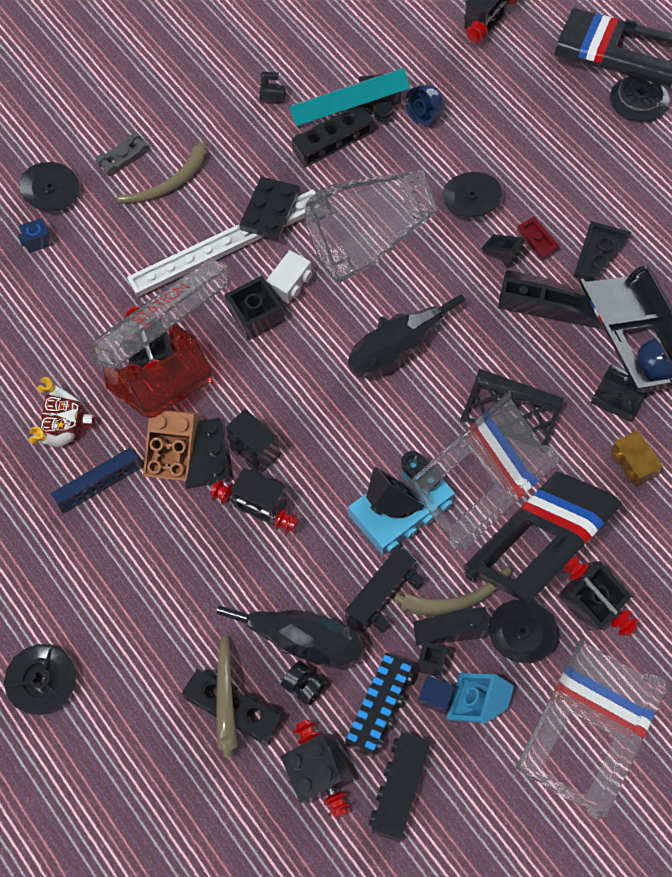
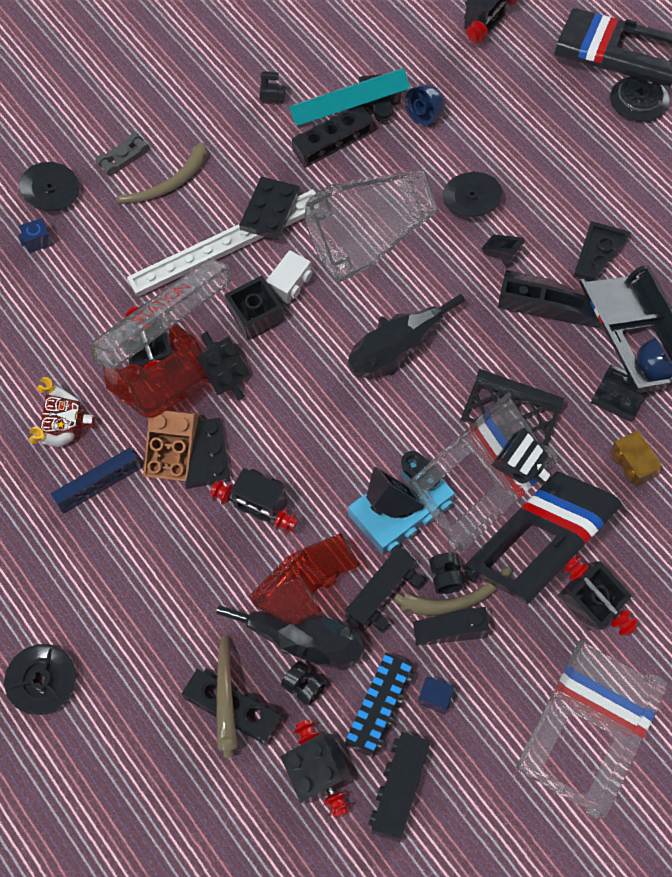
black brick [226,408,281,473] -> none
black brick [417,641,447,678] -> none
dark azure slope [447,673,514,723] -> none
black piece [489,600,558,663] -> none
dark red plate [517,216,559,260] -> none
none -> black plate [195,331,250,401]
none -> clear red windscreen [249,533,360,625]
none -> black wheel [429,552,465,594]
none -> black torso [491,428,550,484]

